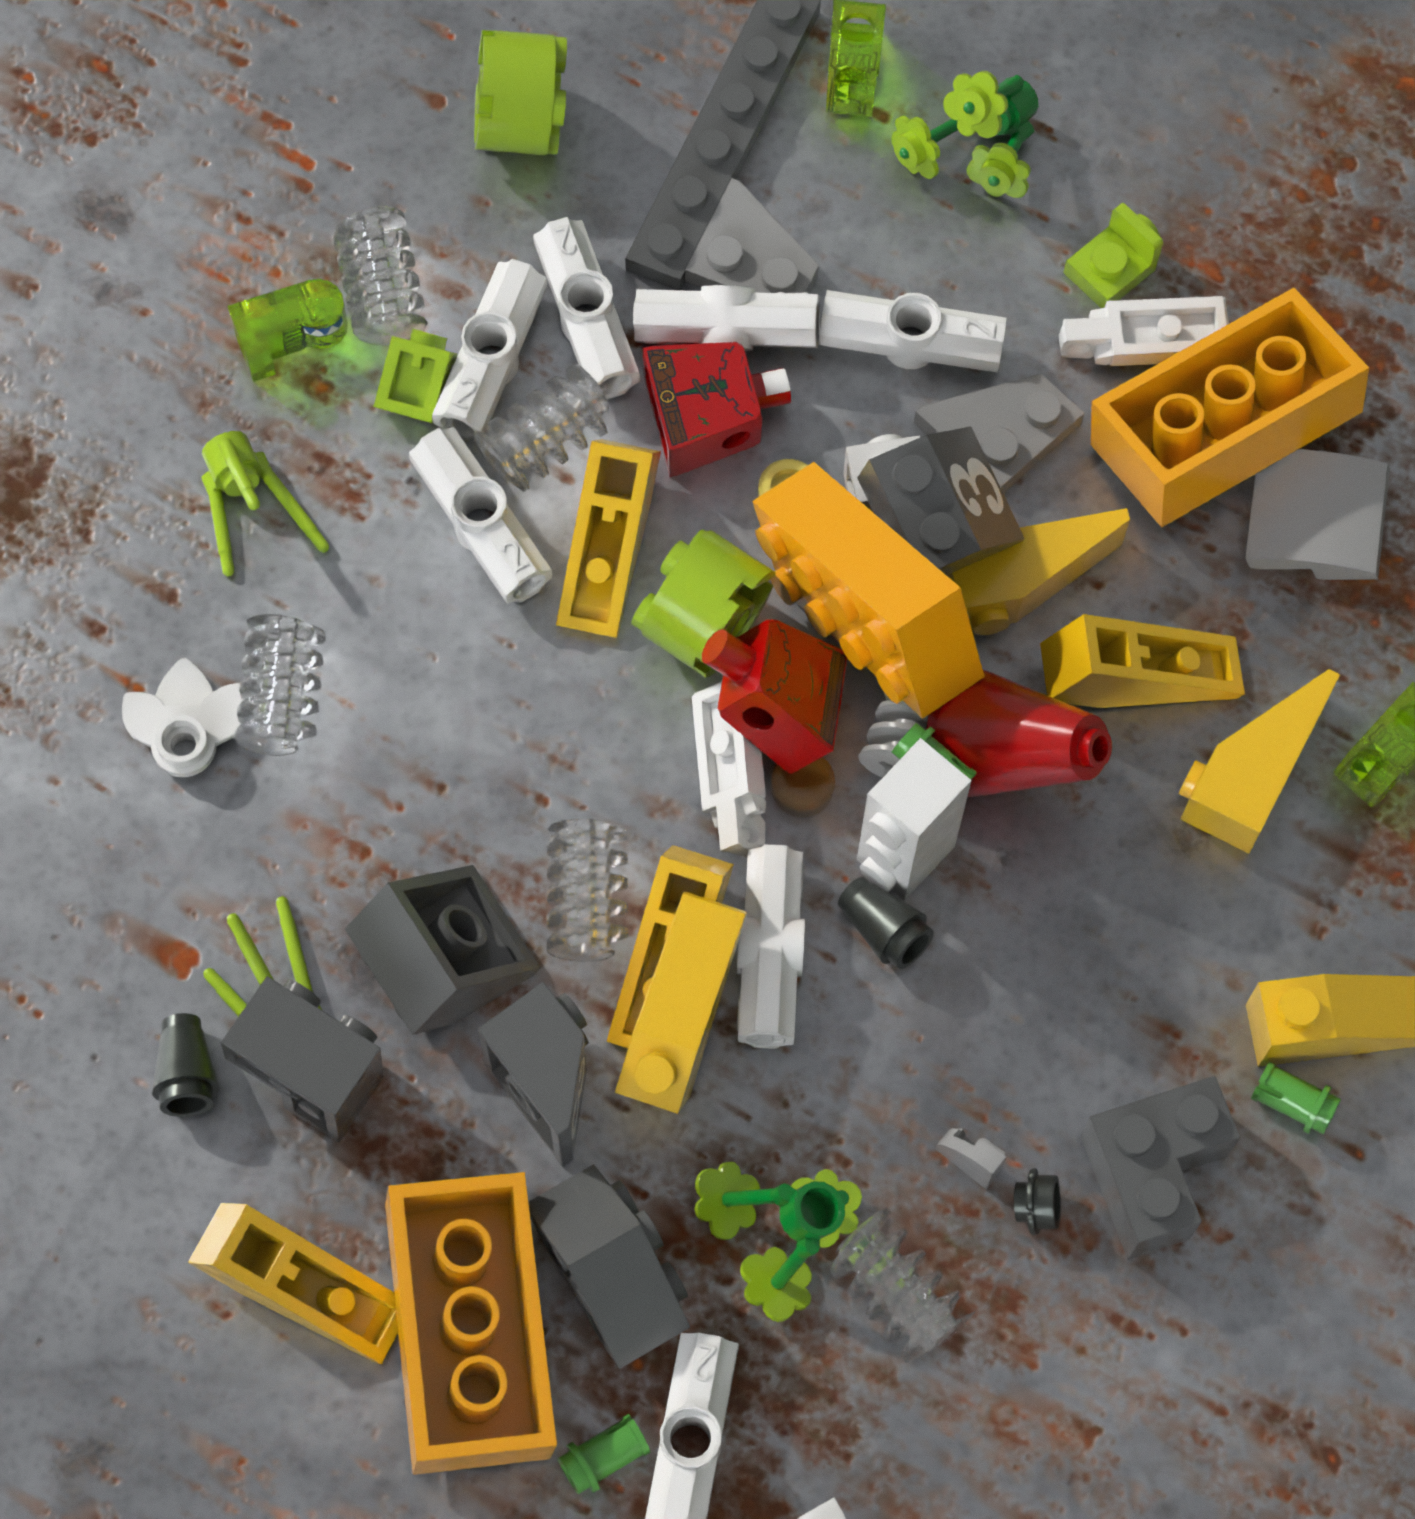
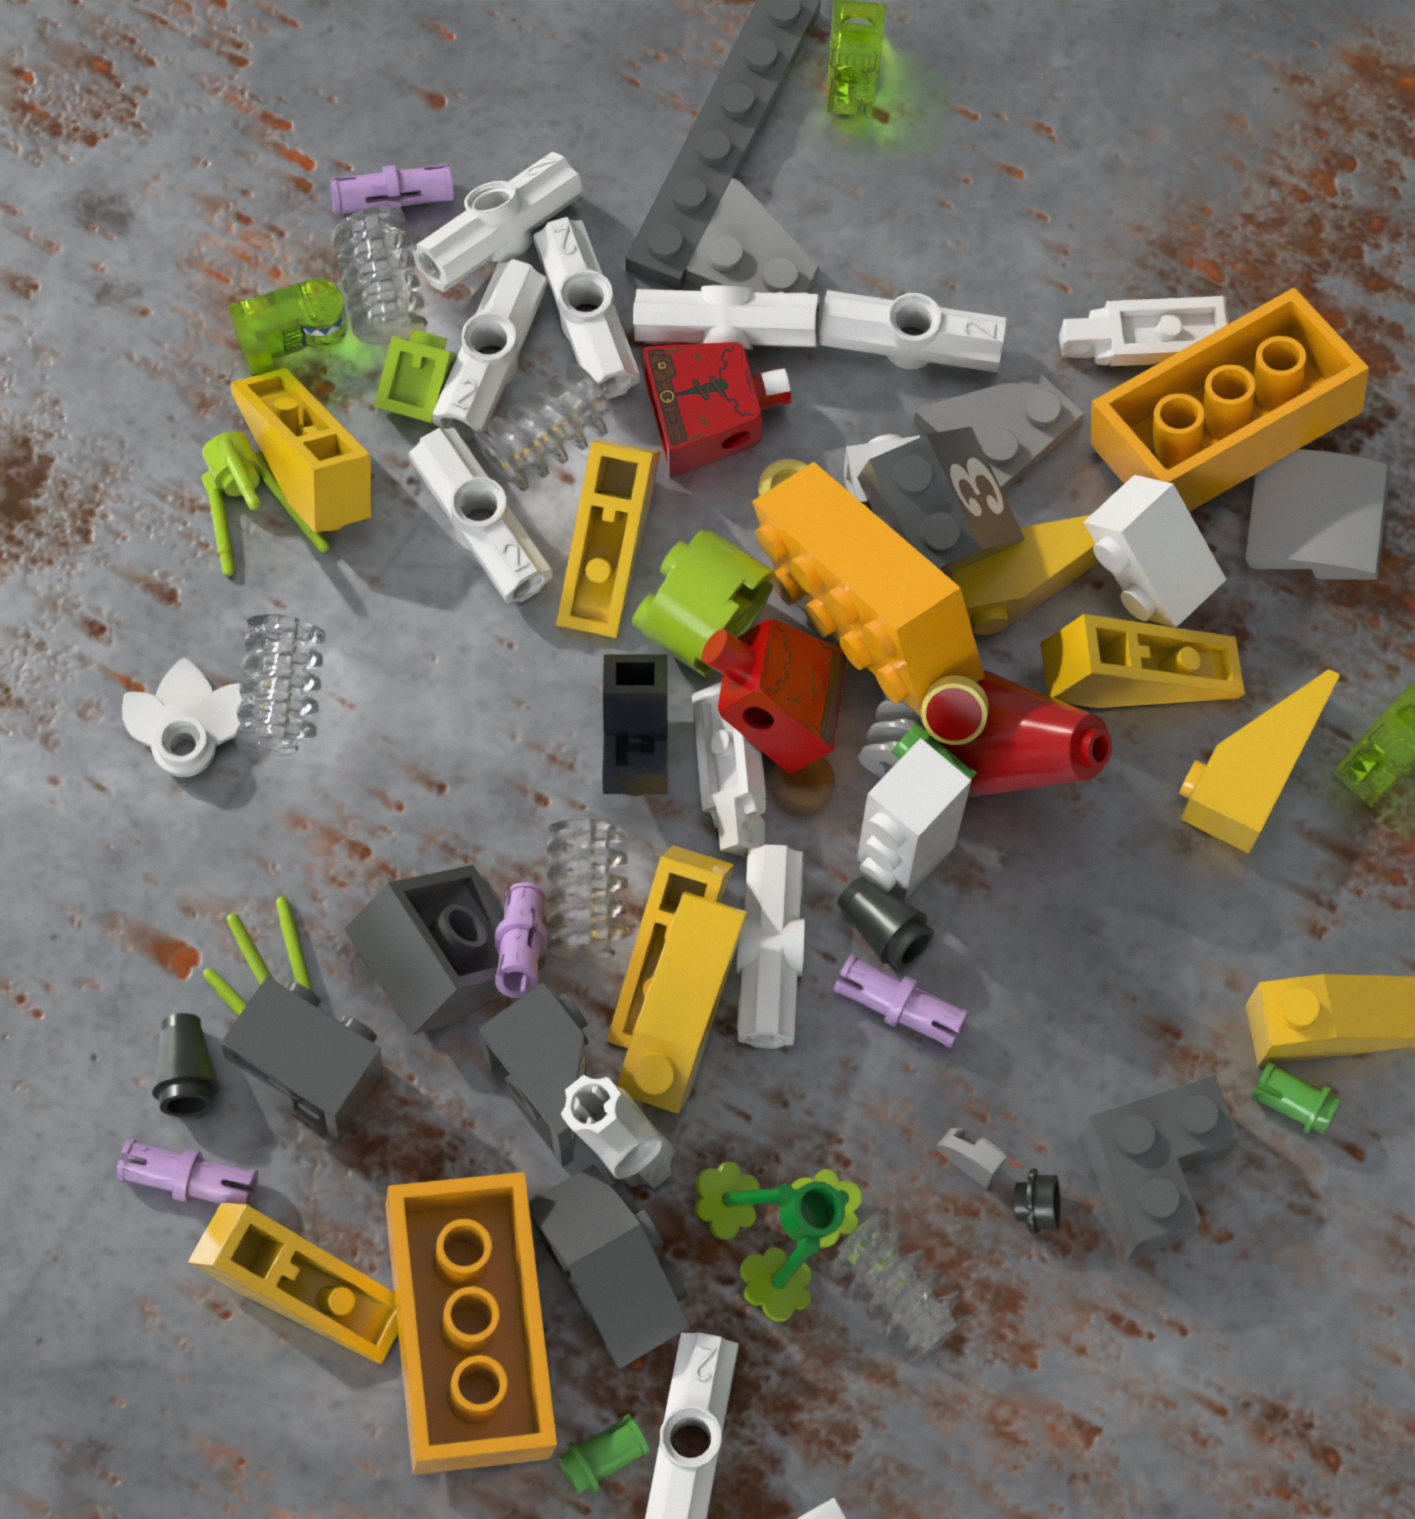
lime brick [474,30,567,155] -> none
lime plant [891,71,1039,198] -> none
lime bracket [1063,203,1163,308] -> none
none -> lavender pin [116,1138,258,1206]
none -> yellow slope [231,368,371,533]
none -> lavender pin [330,163,454,216]
none -> white piece [412,151,584,292]
none -> lavender pin [495,882,547,998]
none -> white piece [561,1075,676,1189]
none -> black brick [602,654,668,796]
none -> lavender pin [833,954,969,1049]
none -> red tile [921,675,989,745]
none -> white brick [1083,475,1226,628]

